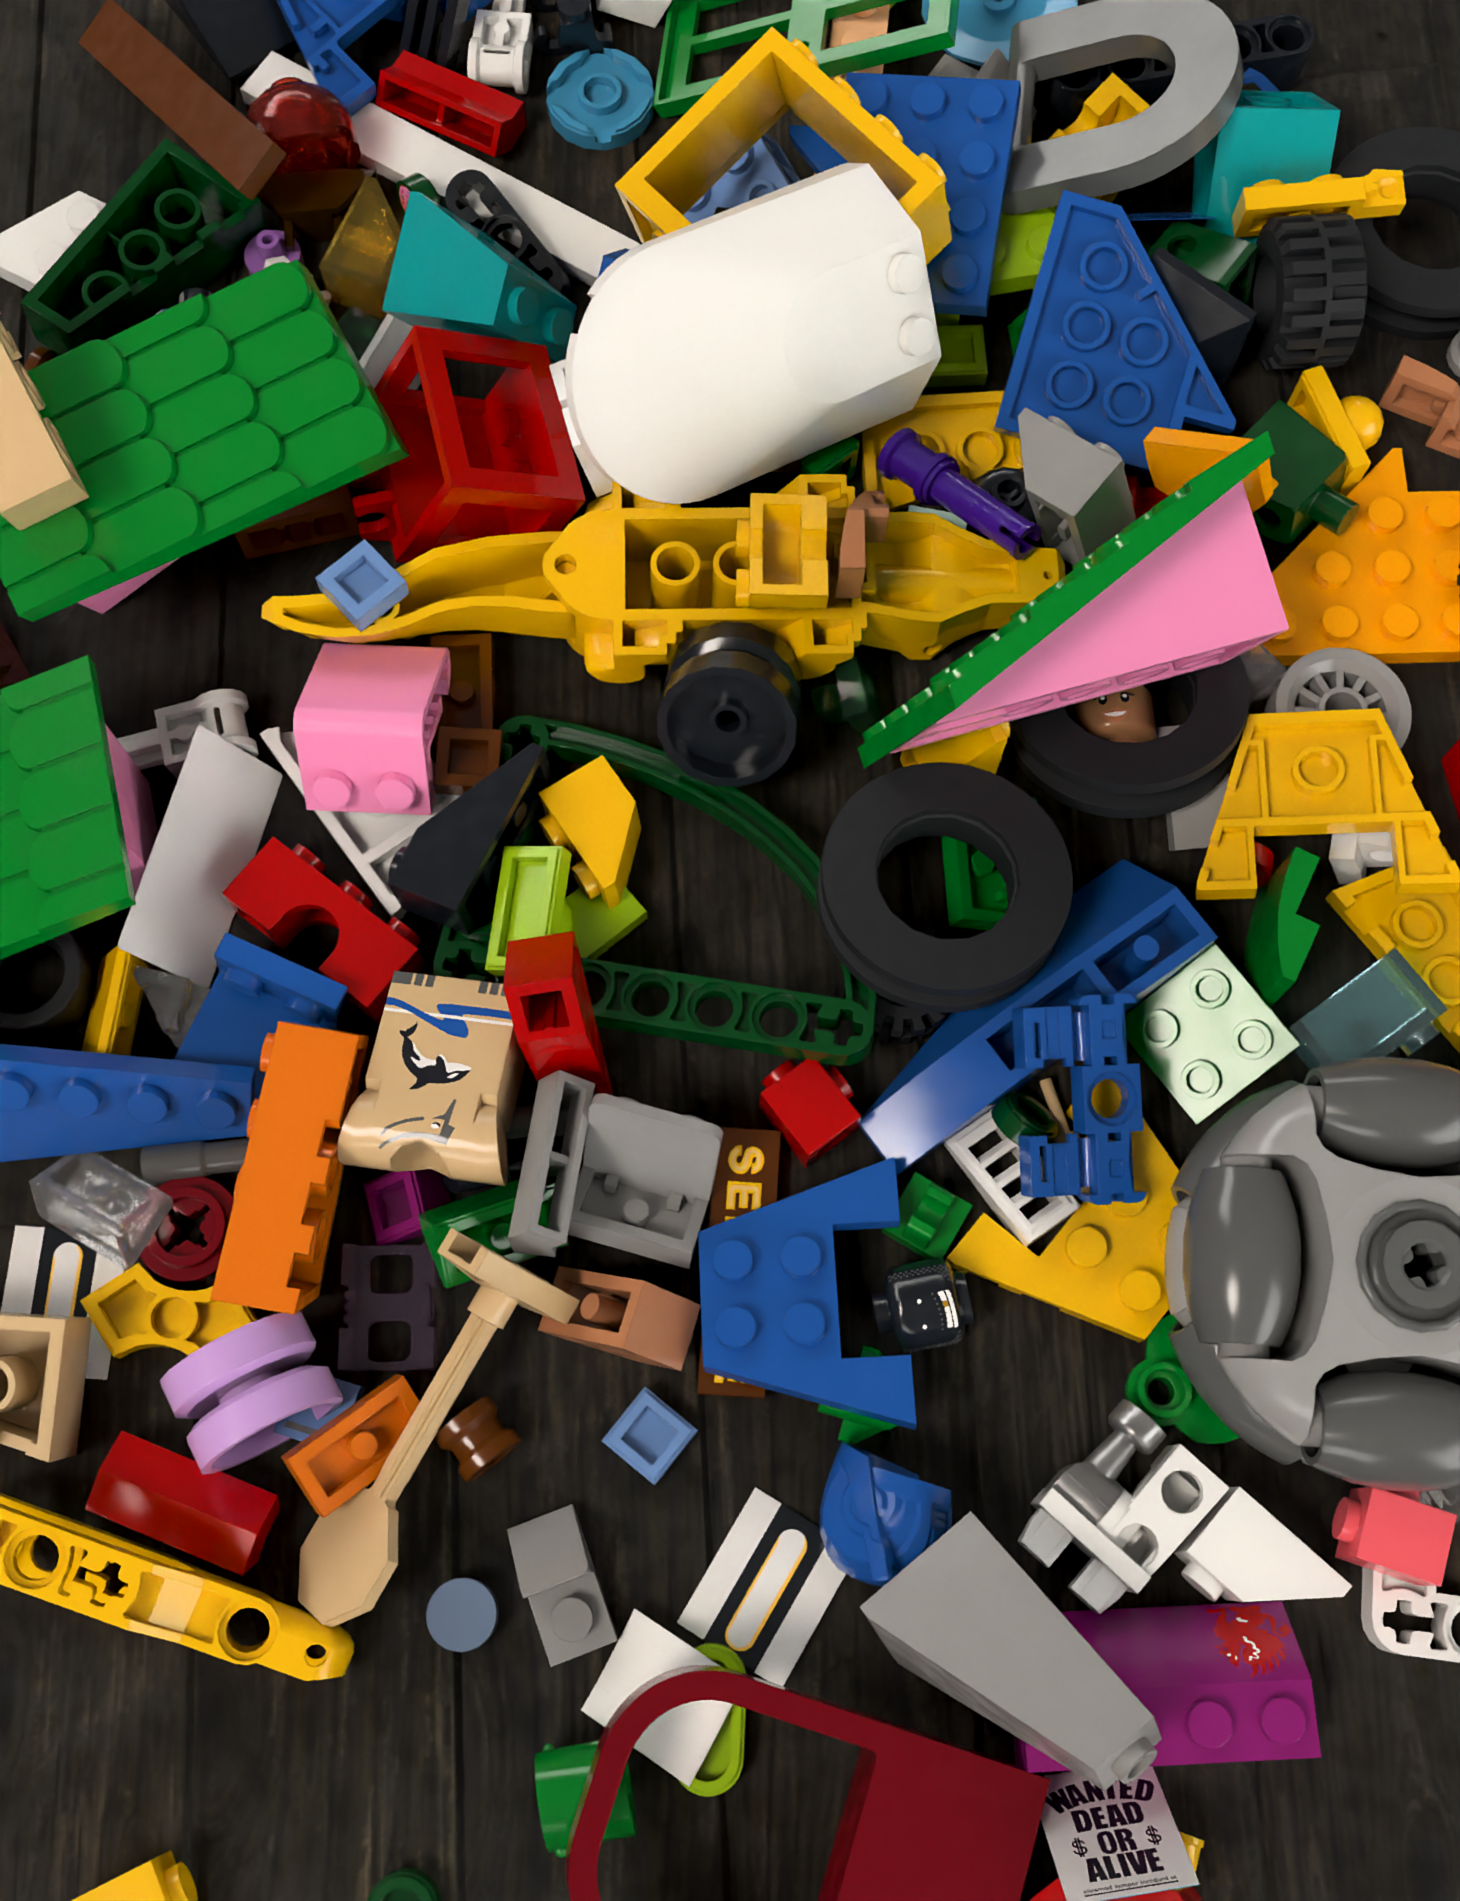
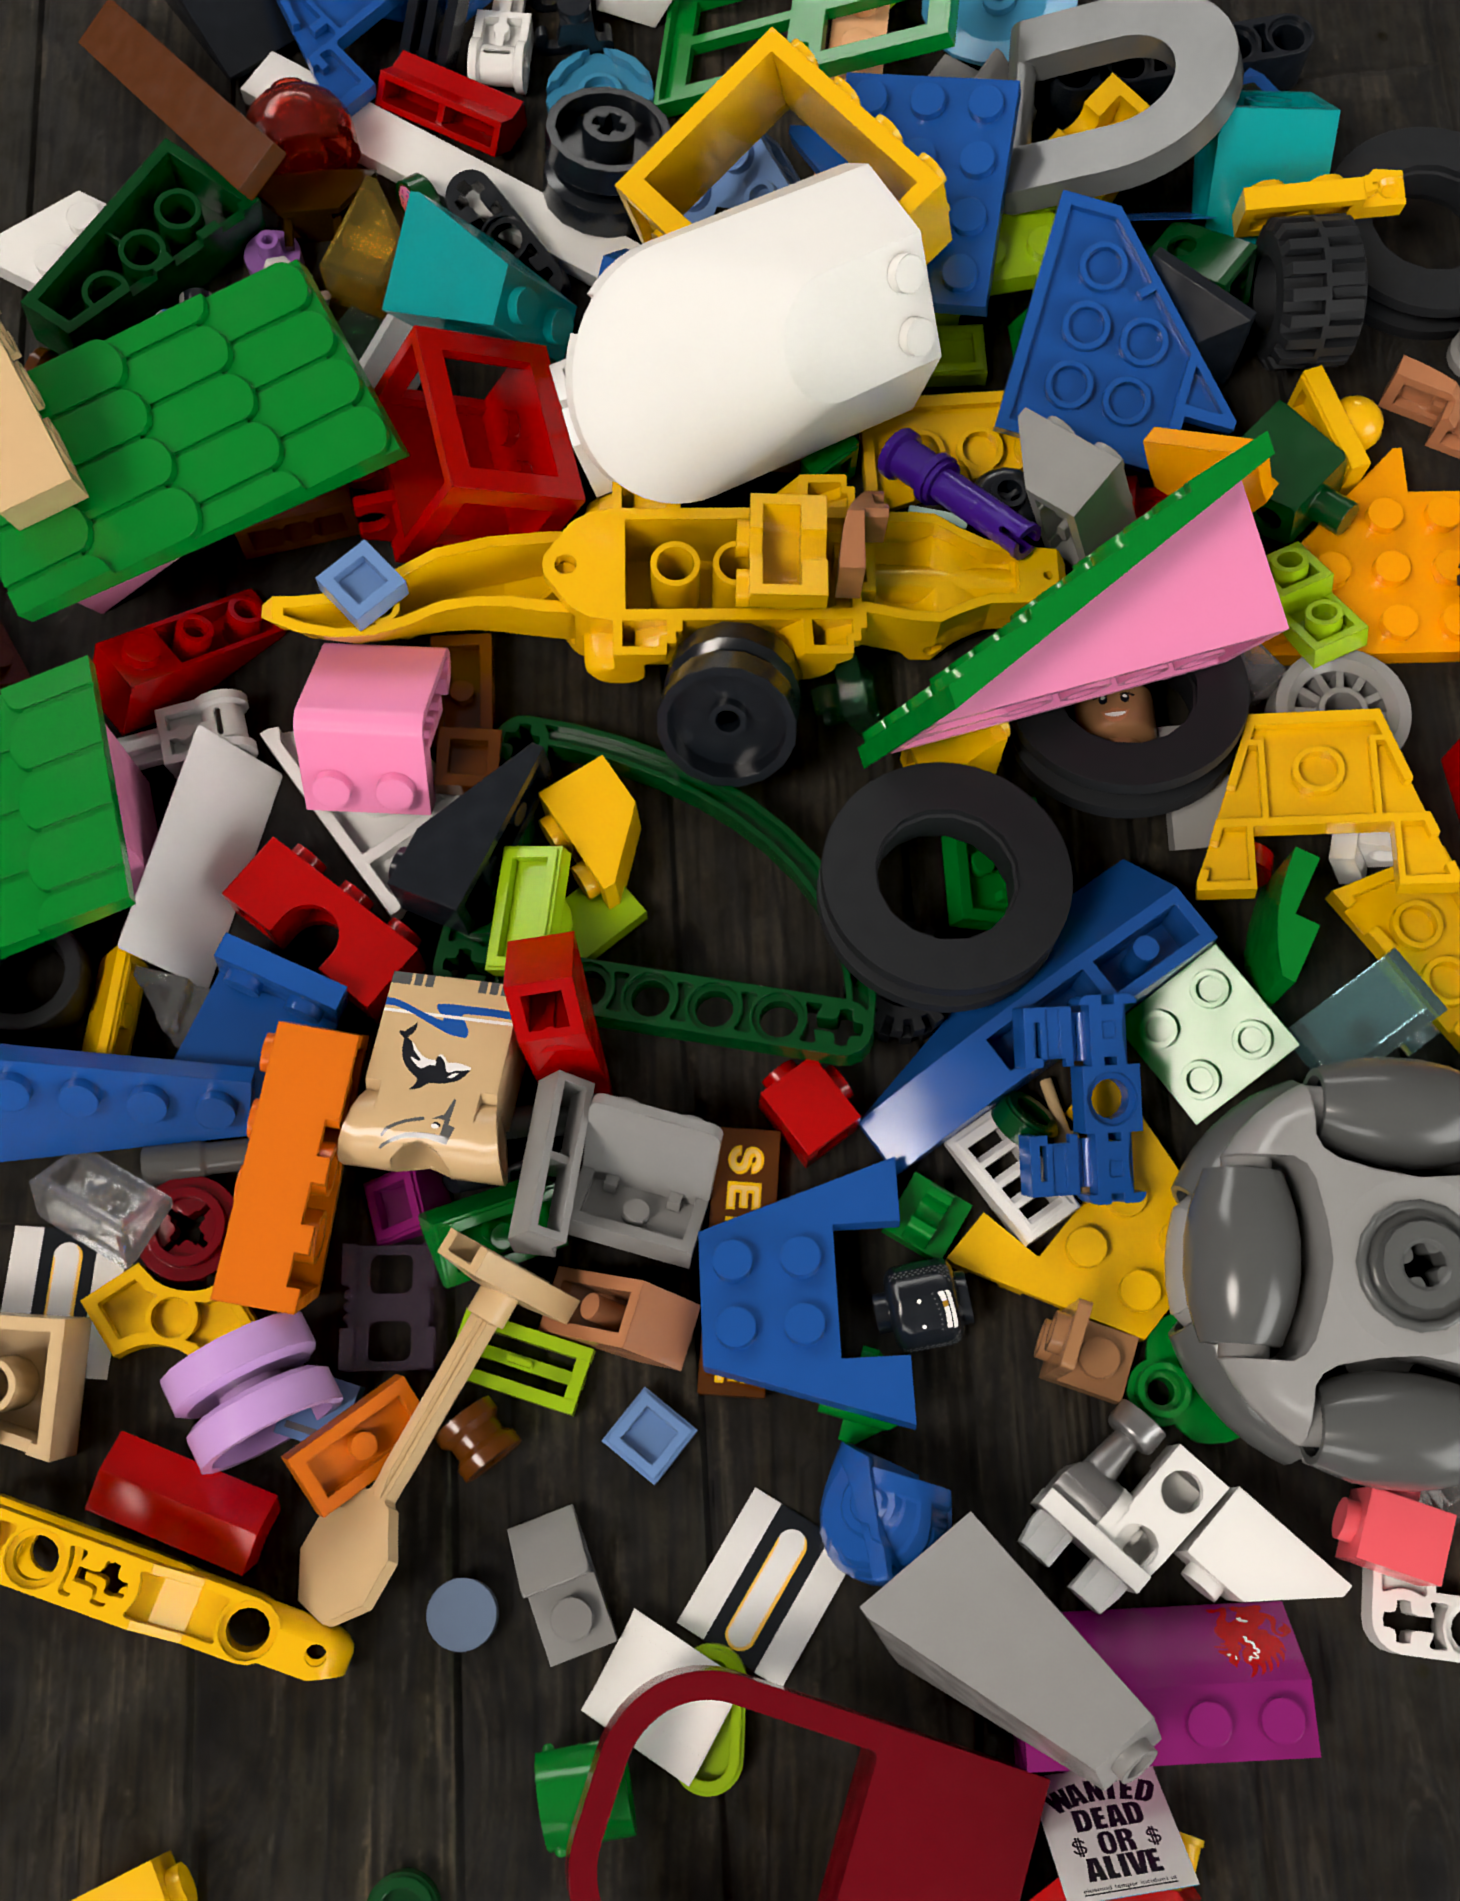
none -> red slope [93,588,286,735]
none -> lime tile [456,1309,596,1417]
none -> black wheel [542,87,670,238]
none -> medium nougat bracket [1034,1298,1139,1405]
none -> lime slope [1266,541,1369,669]

